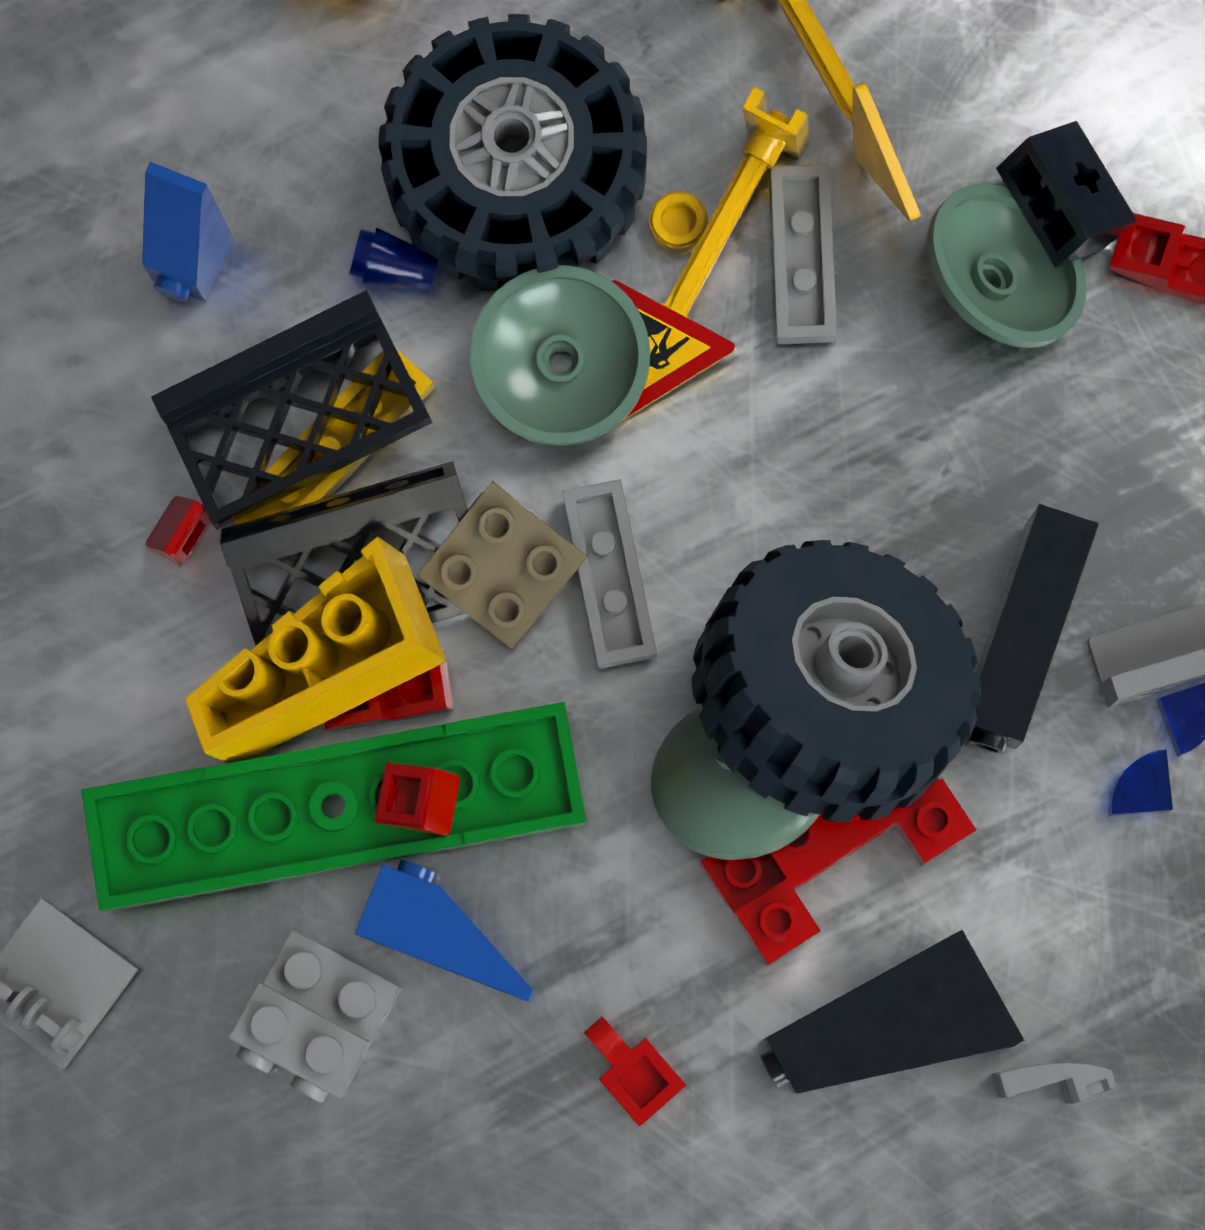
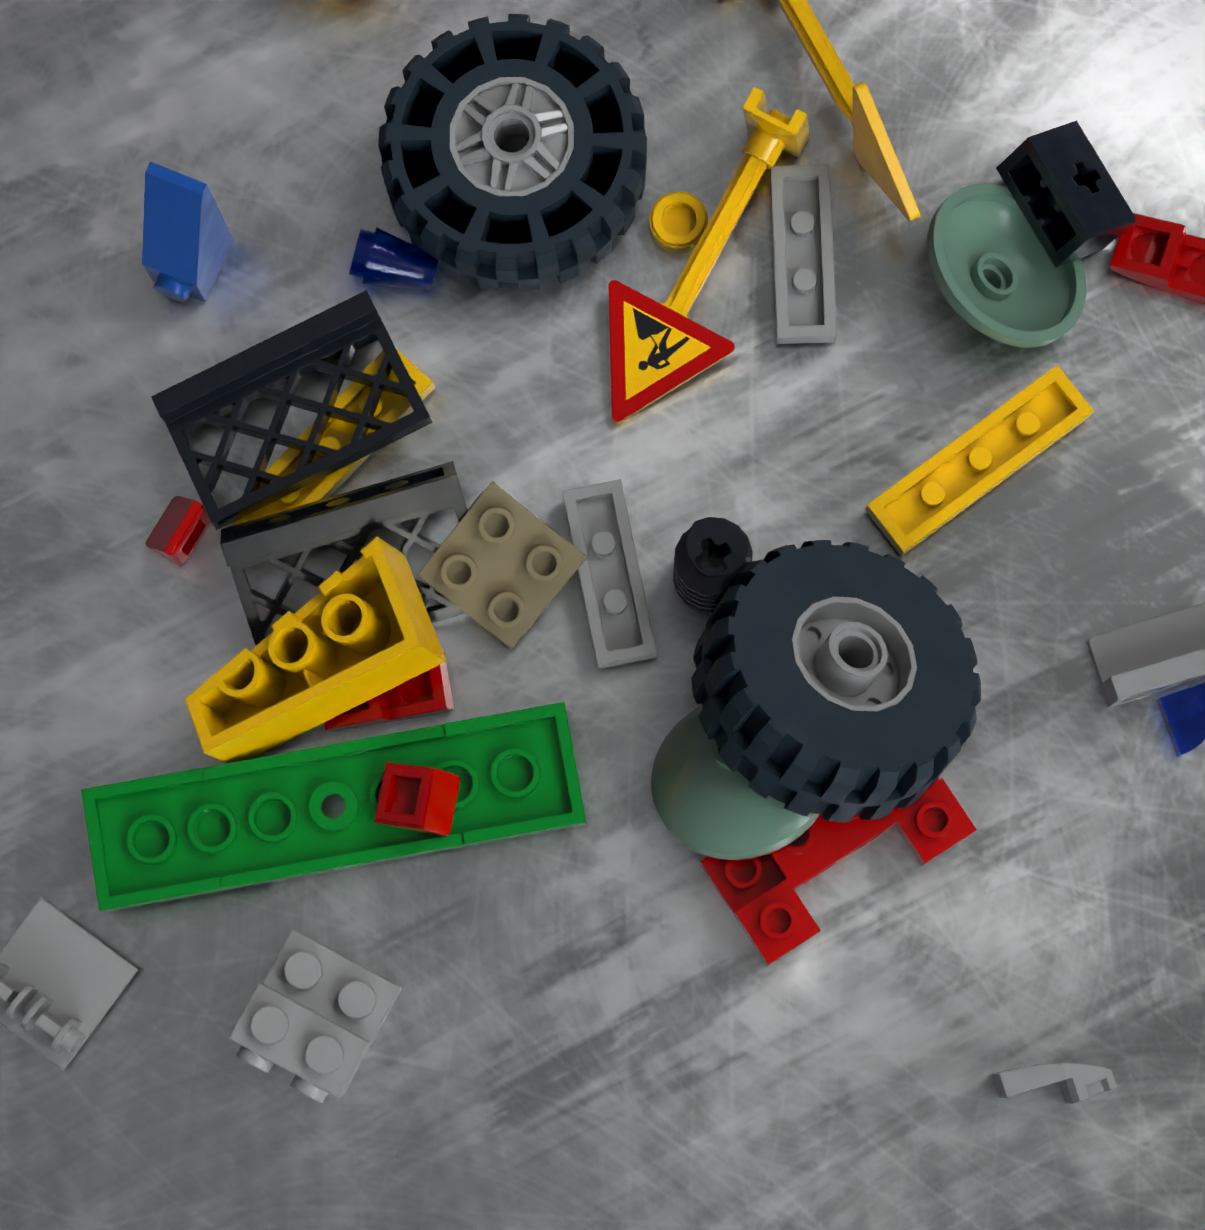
blue slope [355,859,535,1003] -> none
sand green dish [469,265,650,446] -> none
red plate [584,1016,687,1127] -> none
black slope [760,930,1025,1094] -> none
black slope [969,504,1099,754] -> none
clear blue tile [1108,749,1173,817] -> none
none -> black piece [673,517,753,613]
none -> yellow plate [865,365,1094,557]

